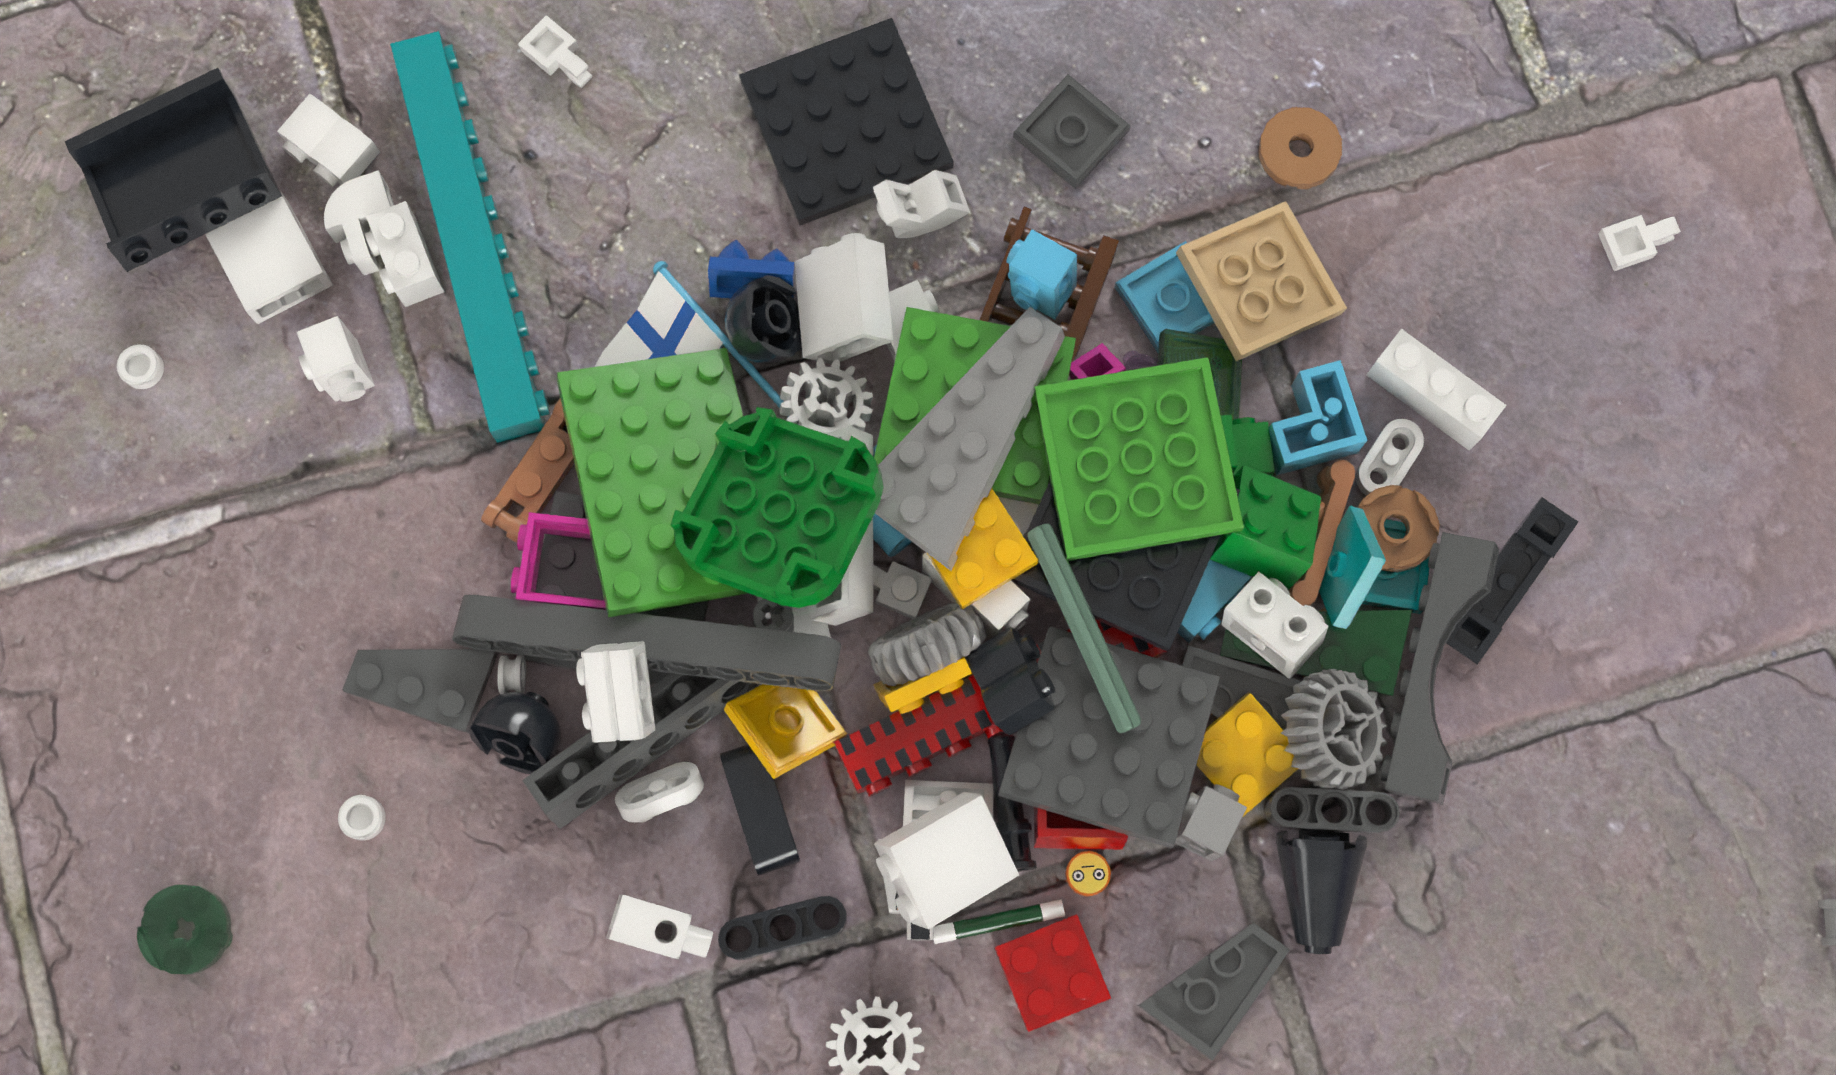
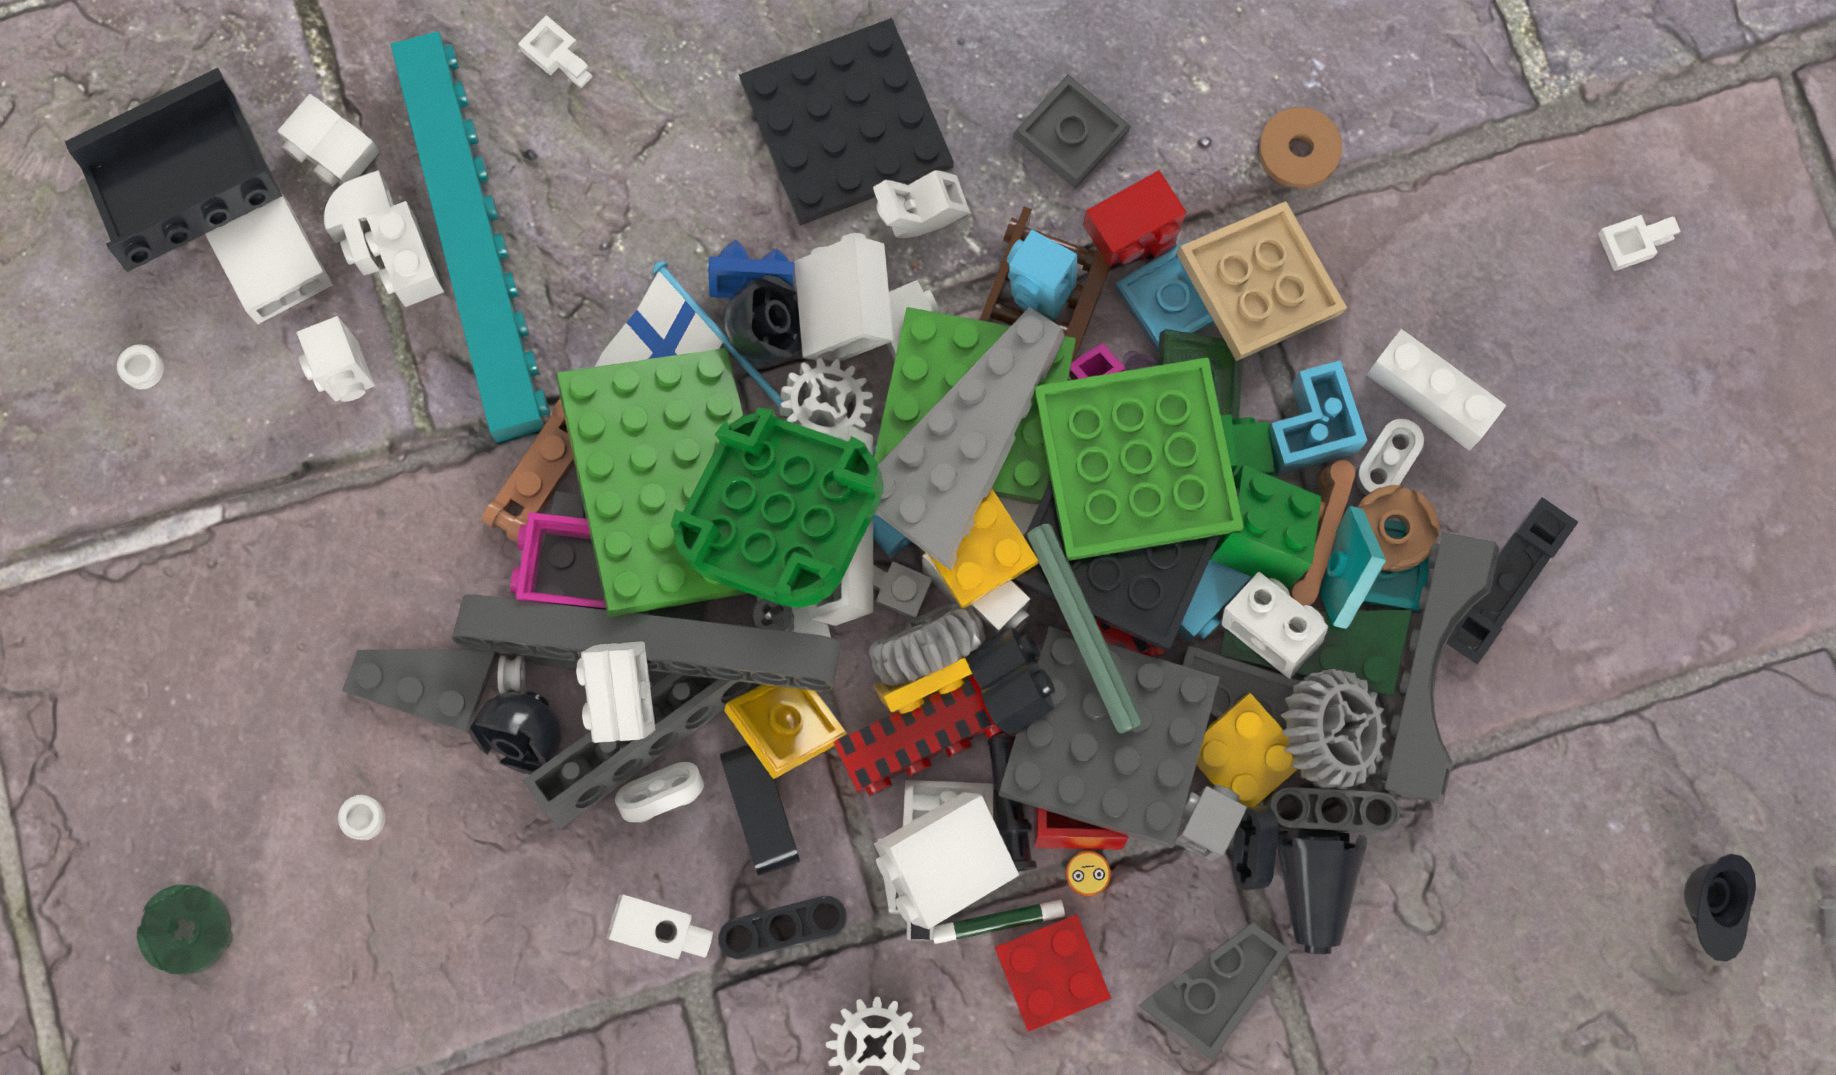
none -> red brick [1083,170,1186,267]
none -> black beam [1232,806,1278,890]
none -> black piece [1684,854,1756,962]

